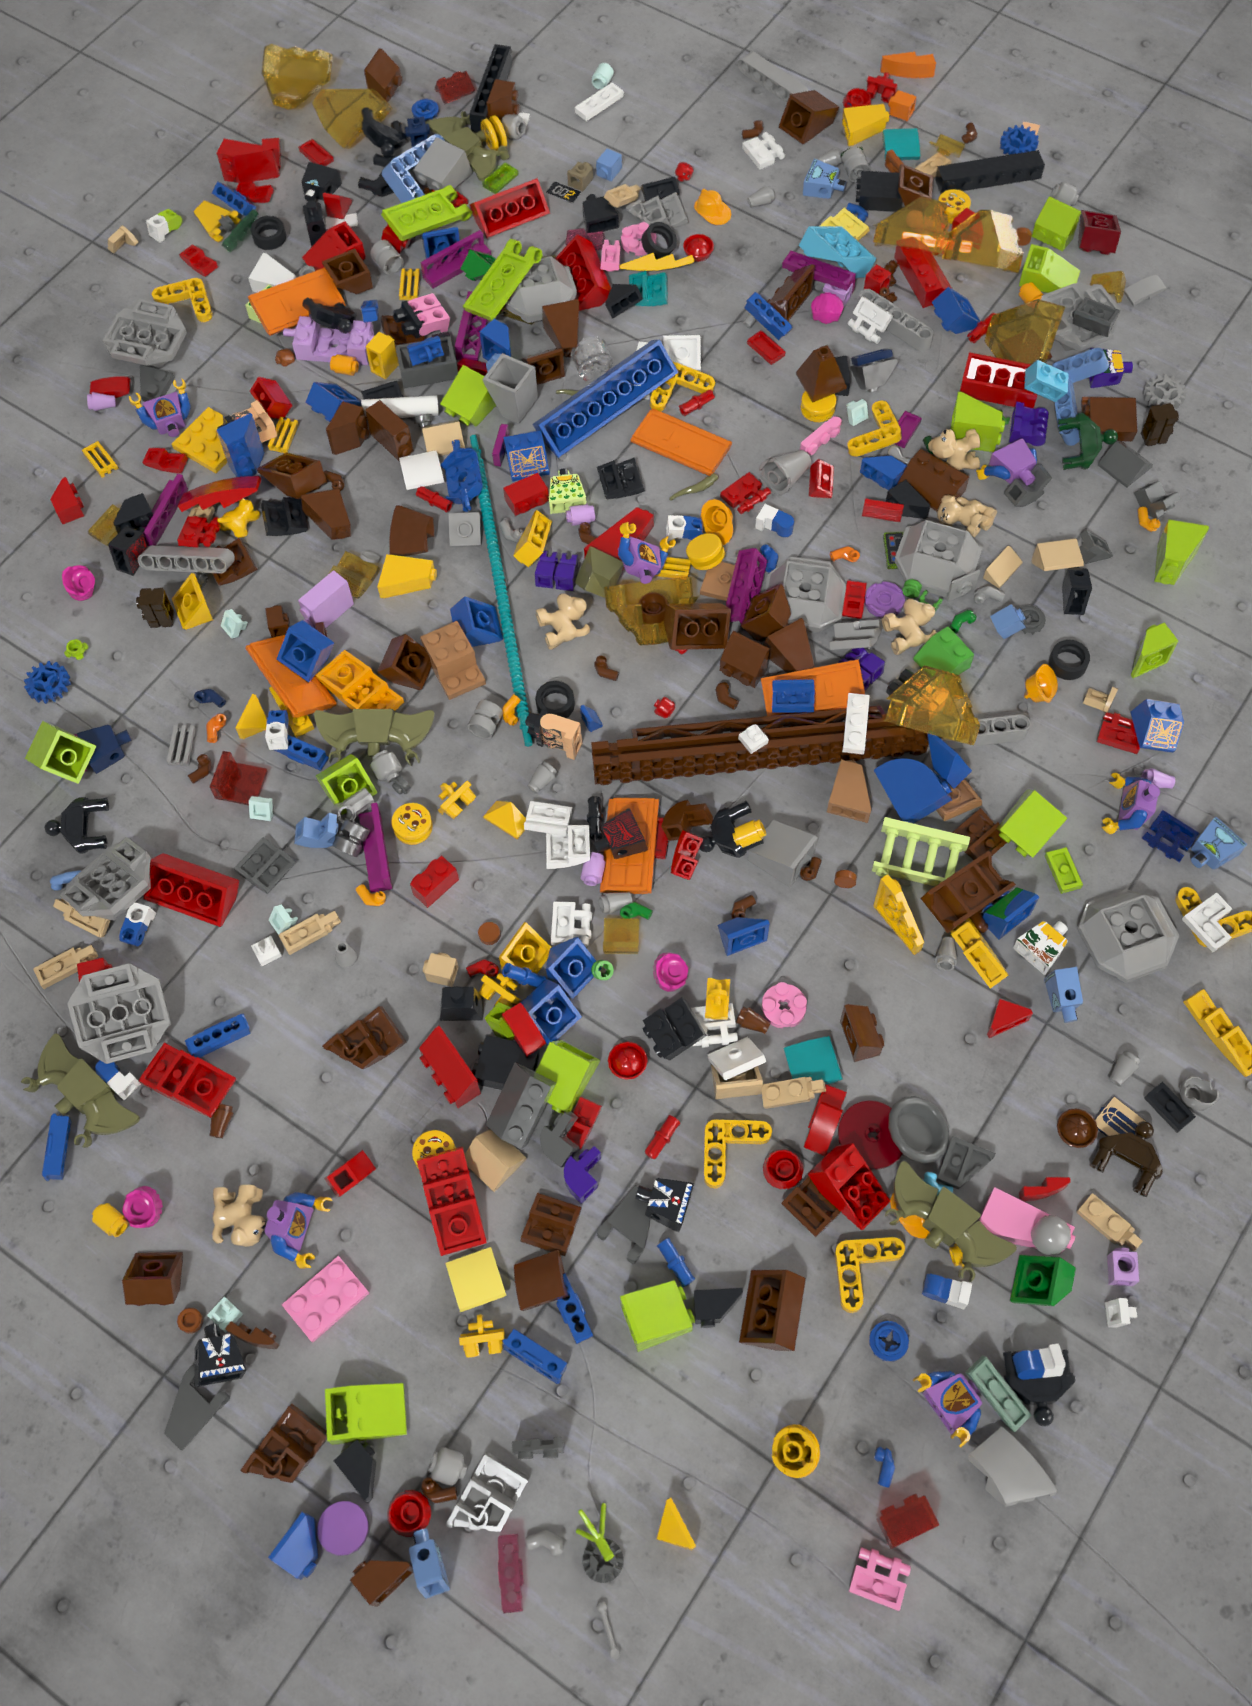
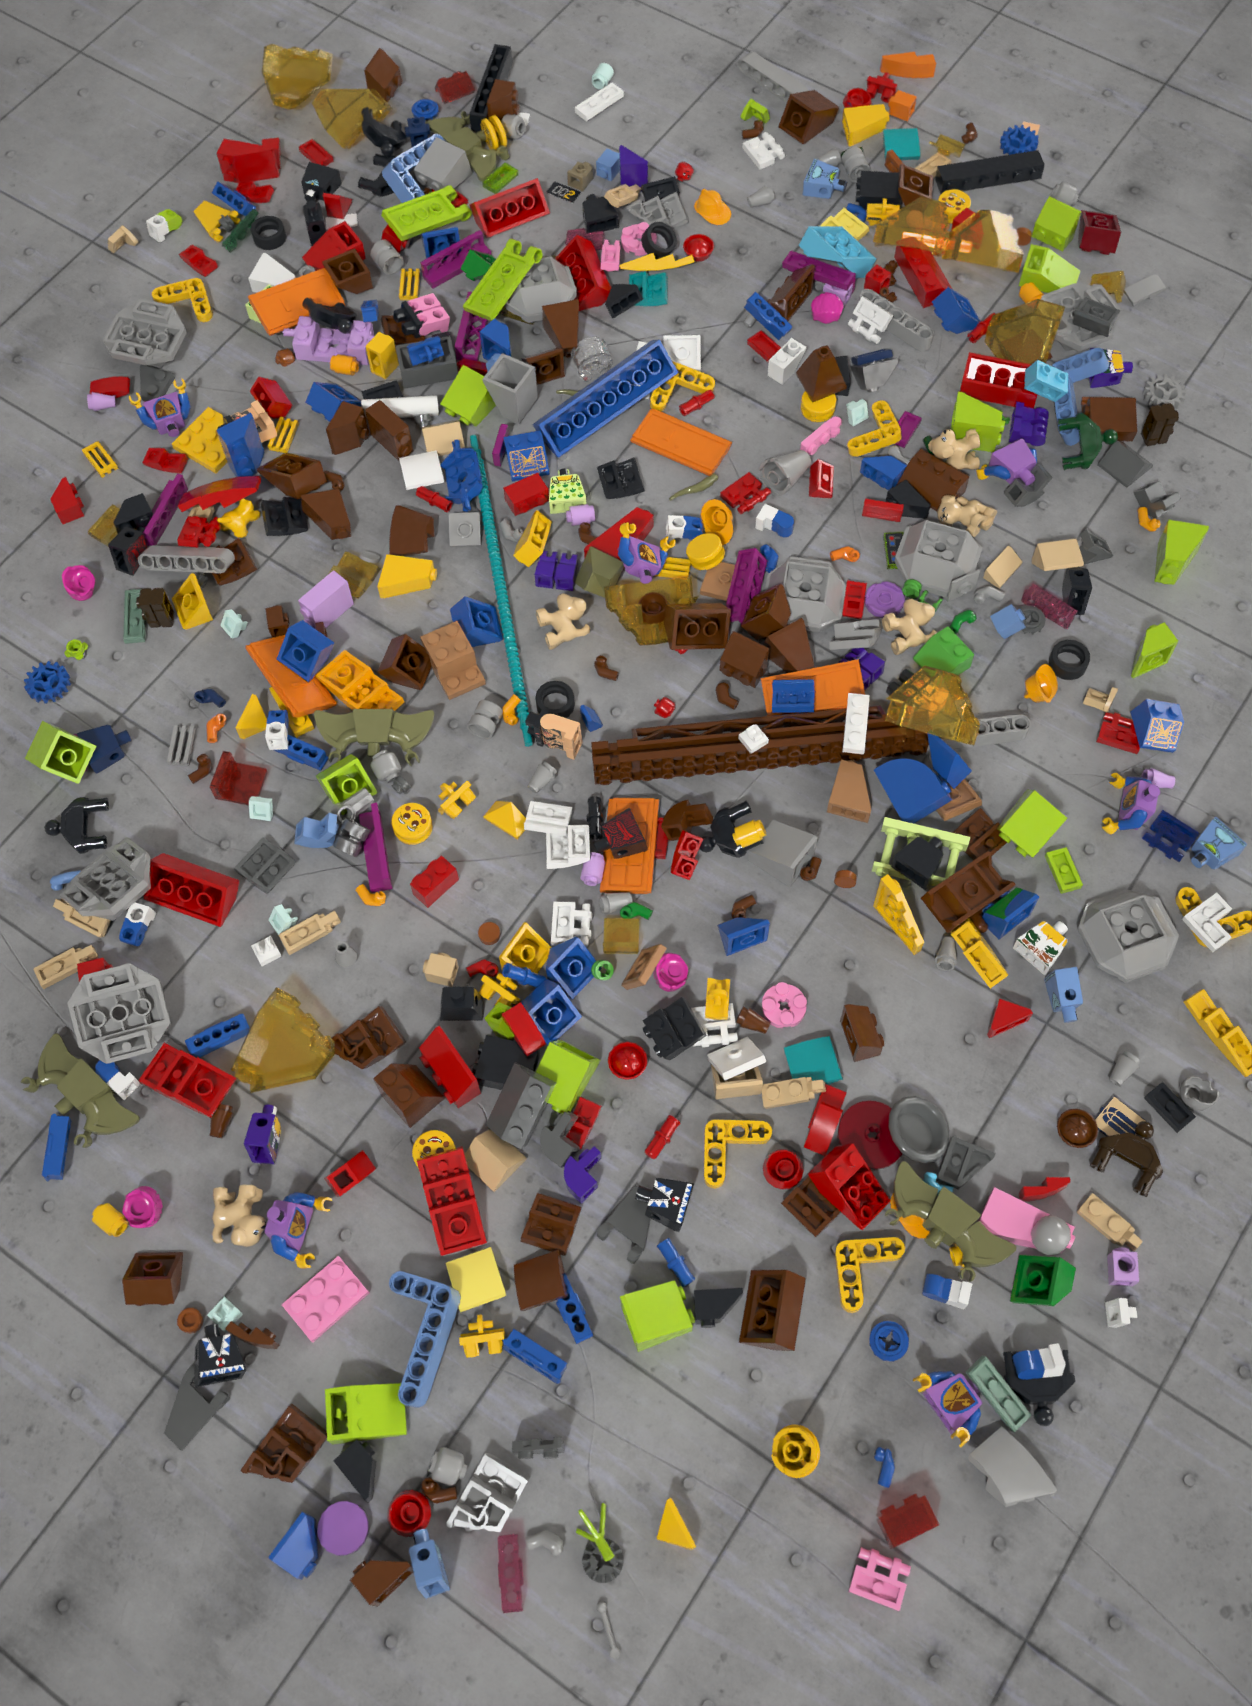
none -> sand green tile [123,589,146,644]
none -> clear yellow panel [231,987,335,1093]
none -> dark purple torso [244,1105,281,1165]
none -> reddish brown slope [373,1063,445,1128]
none -> medium blue beam [389,1271,461,1408]
none -> dark purple slope [619,145,648,191]
none -> medium nougat plate [621,944,667,990]
none -> lime tile [740,98,770,124]
none -> white slope [768,338,806,384]
none -> yellow hips [866,198,900,227]
none -> black torso [891,837,944,890]
none -> clear pink piece [1021,584,1077,629]

